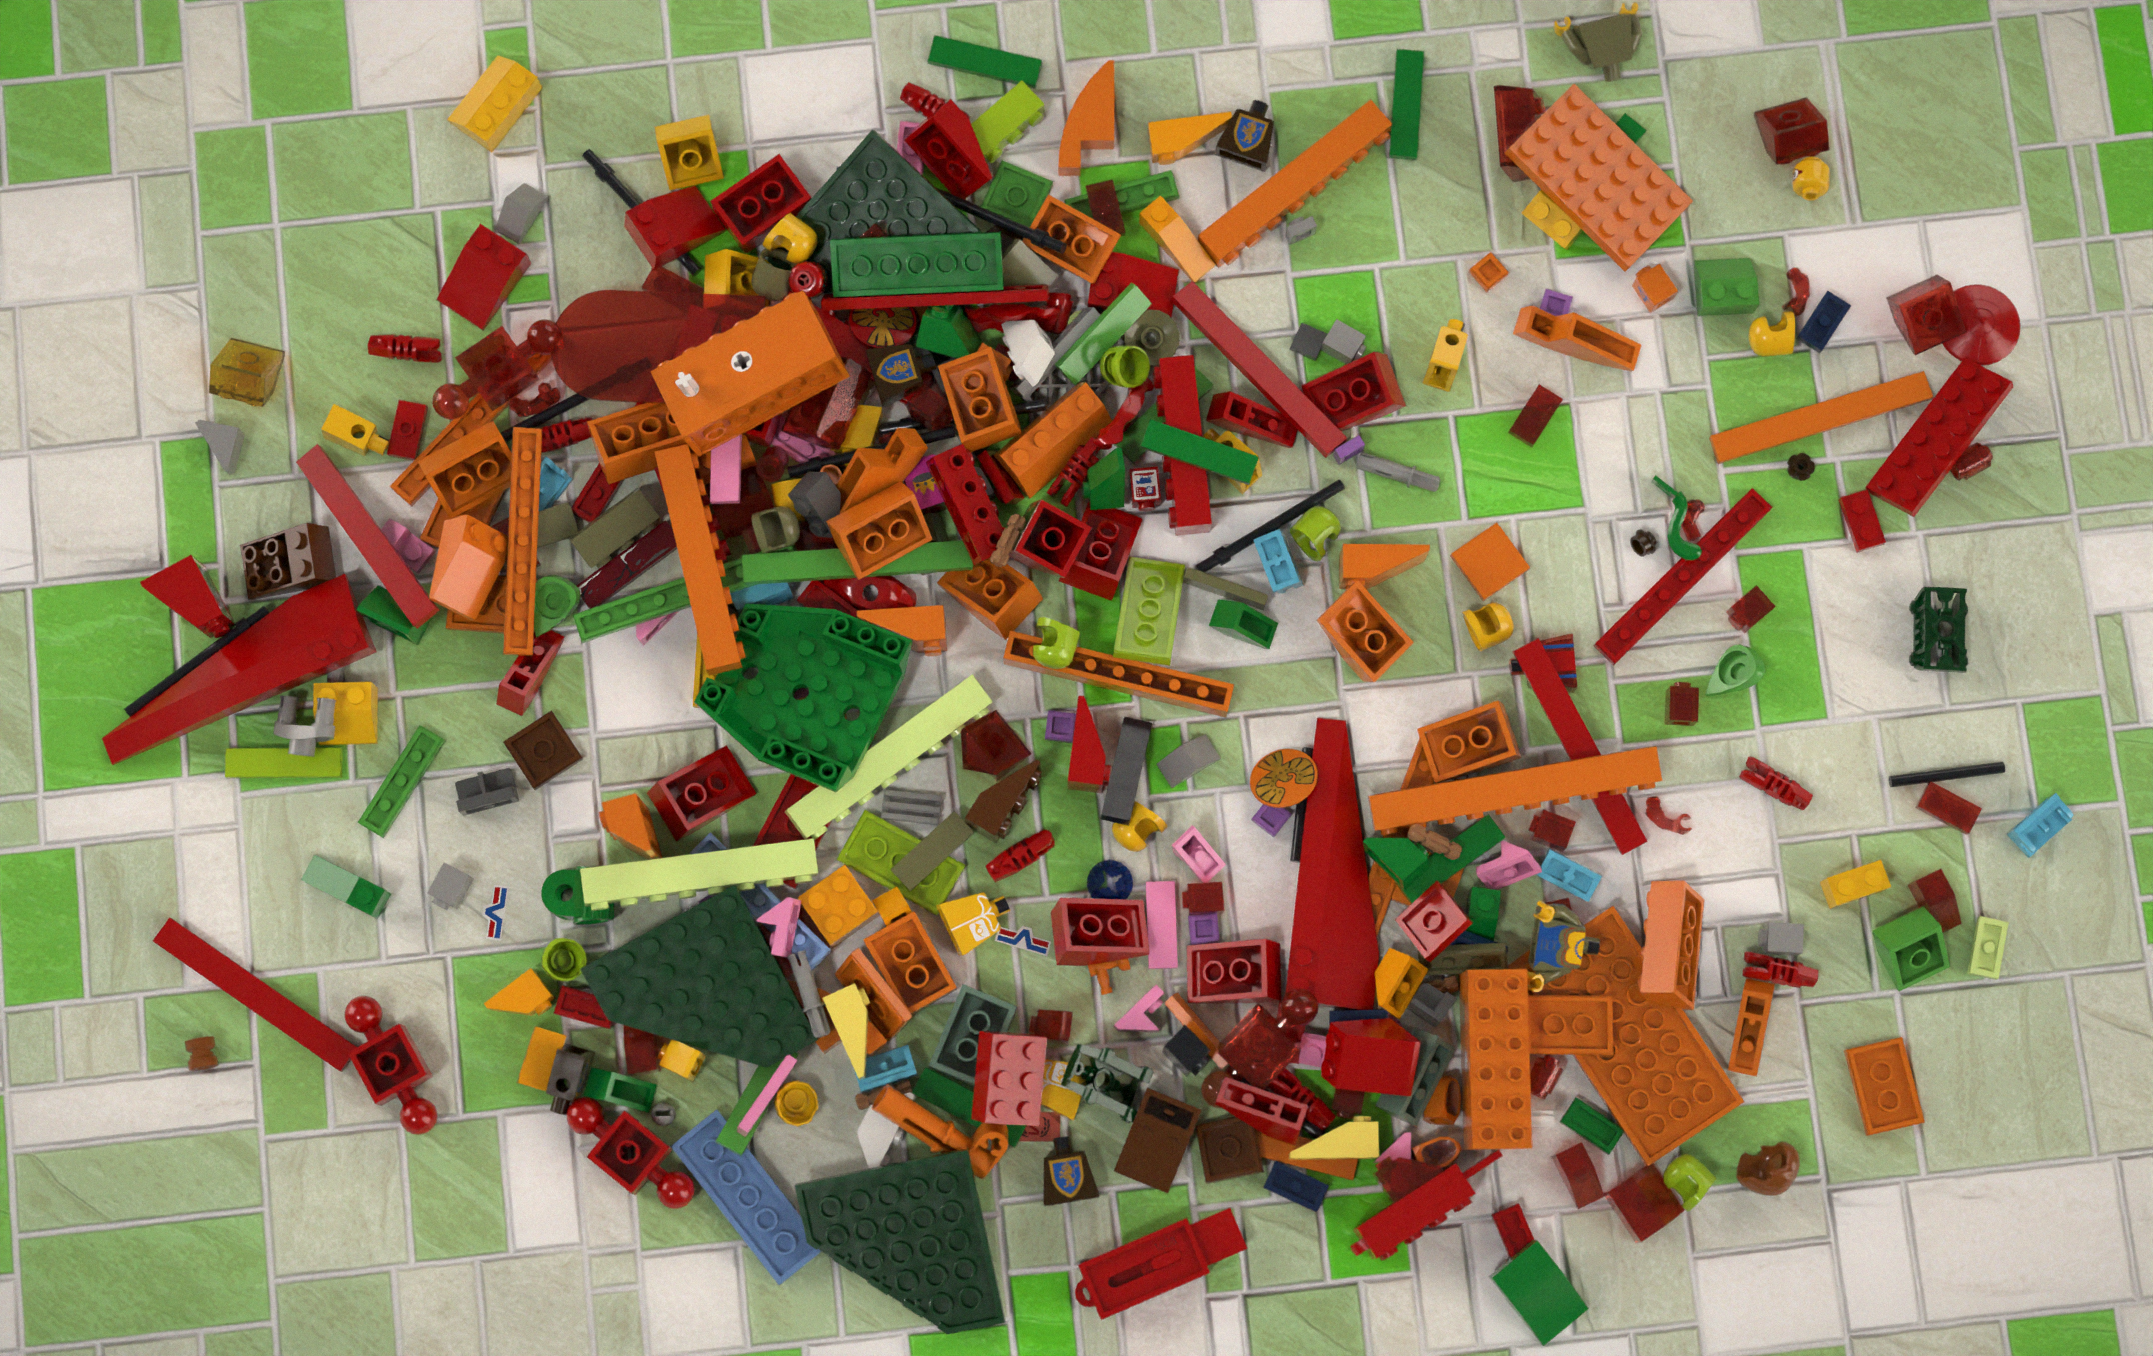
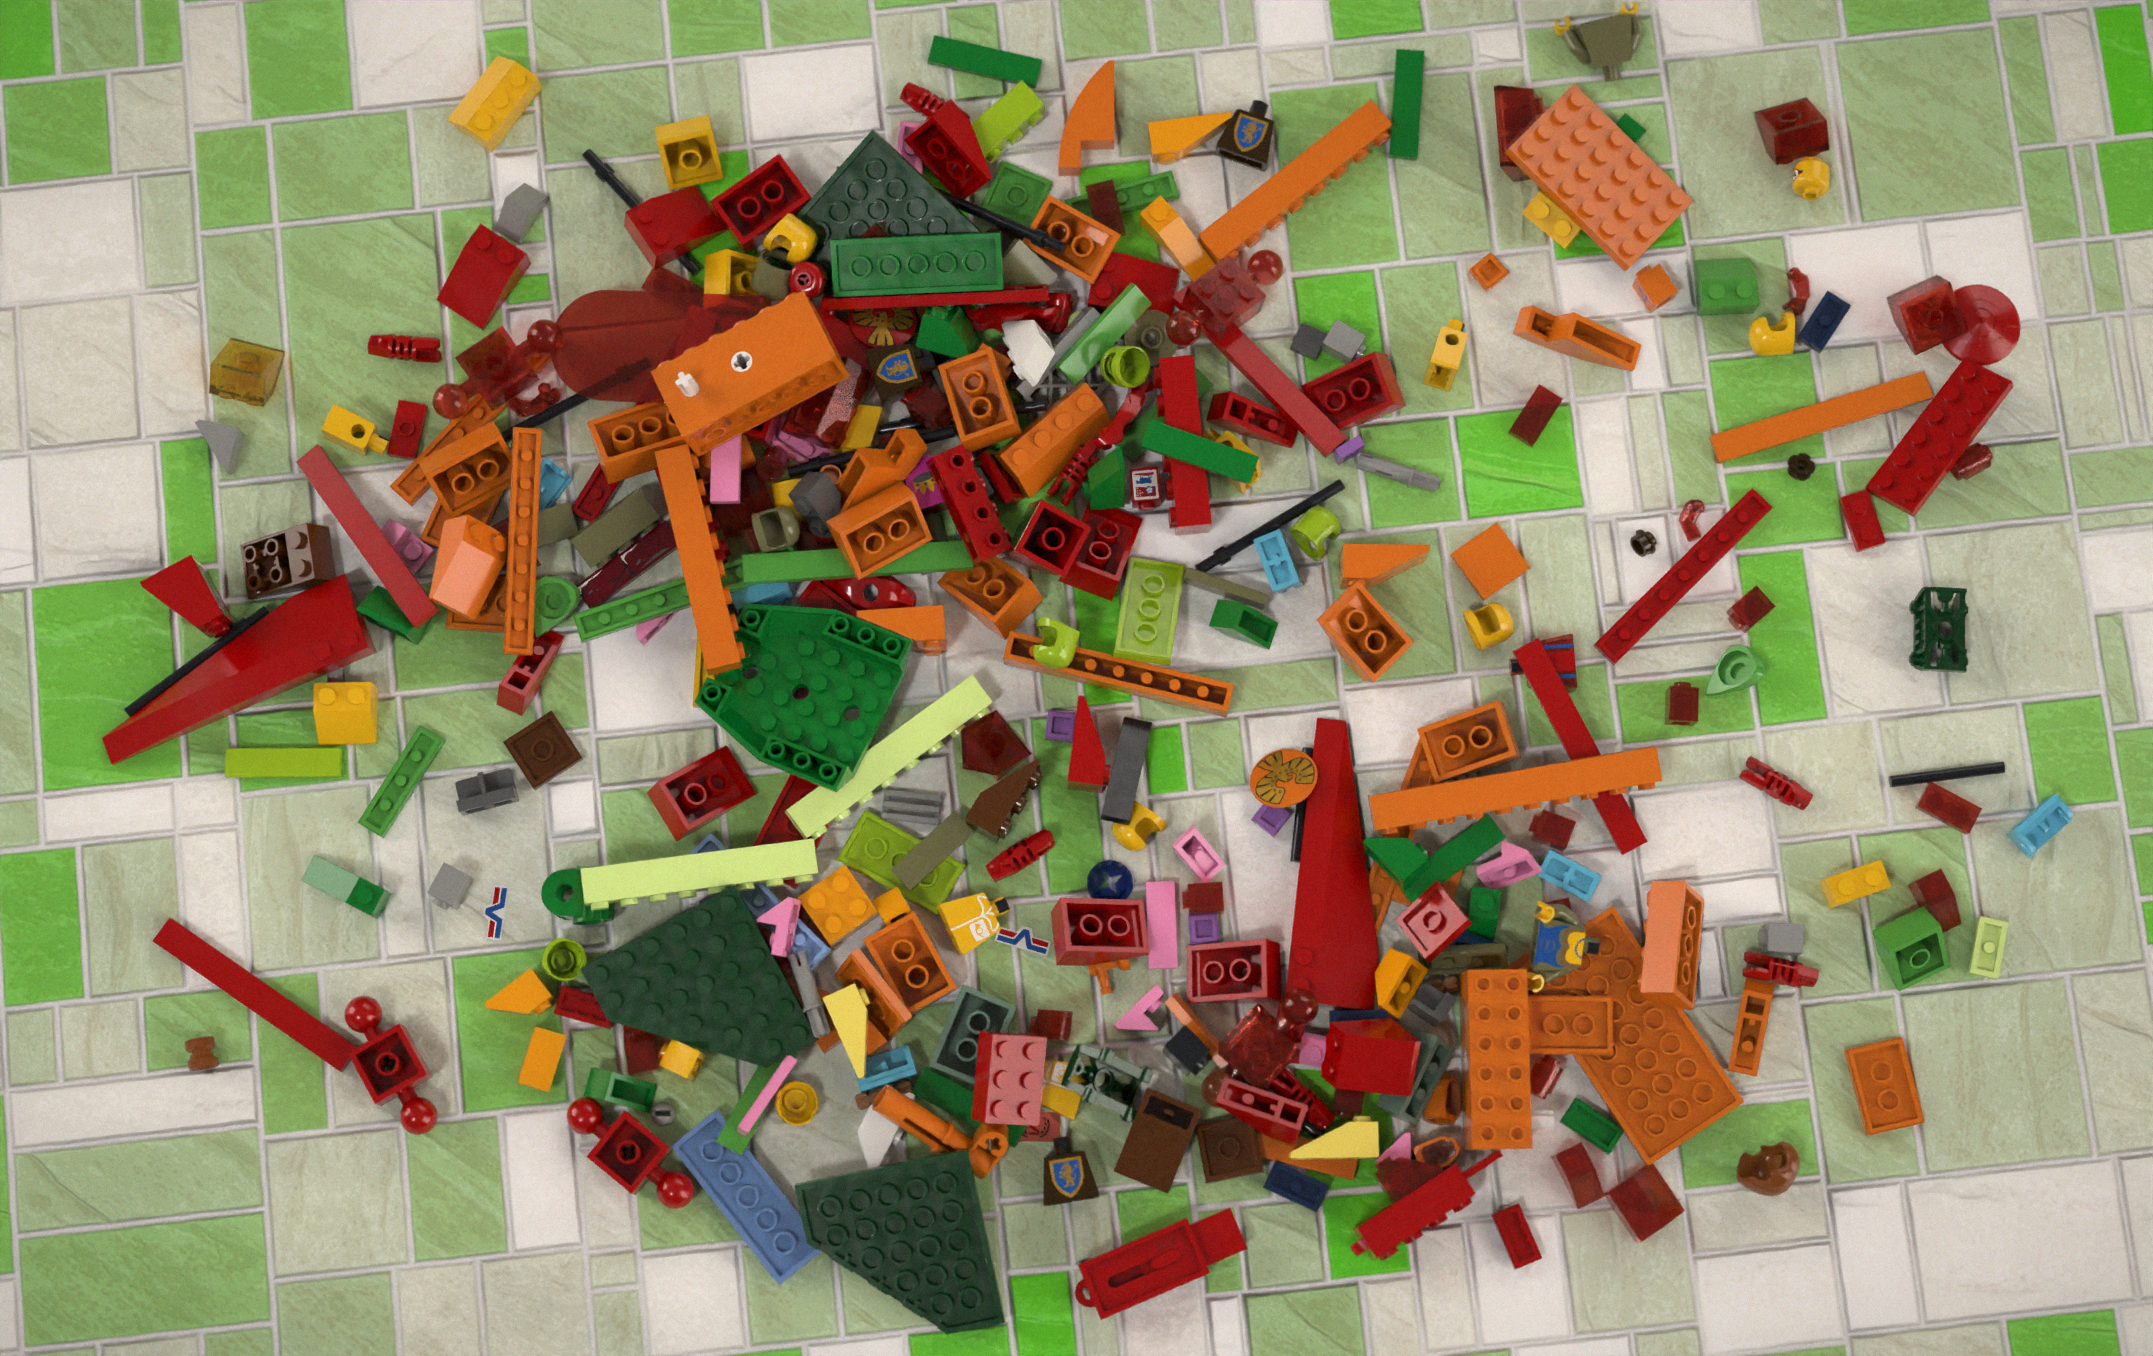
light grey connector [273,696,336,757] -> none
red hinge [541,416,594,453] -> none
dark brown torso [546,1044,595,1115] -> none
orange slope [599,793,663,860] -> none
medium nougat axle [990,514,1026,567] -> none
light grey slope [1157,734,1221,789] -> none
light grey plate [1285,216,1317,245] -> none
medium nougat axle [1407,824,1462,860] -> none
green slope [1489,1240,1589,1346] -> none
medium lavender tile [1540,289,1573,316] -> none
clear red piece [1645,796,1692,835] -> none
green piece [1652,475,1702,561] -> none
lime helmet [1663,1154,1716,1212] -> none
none -> clear red brick [1165,250,1283,347]

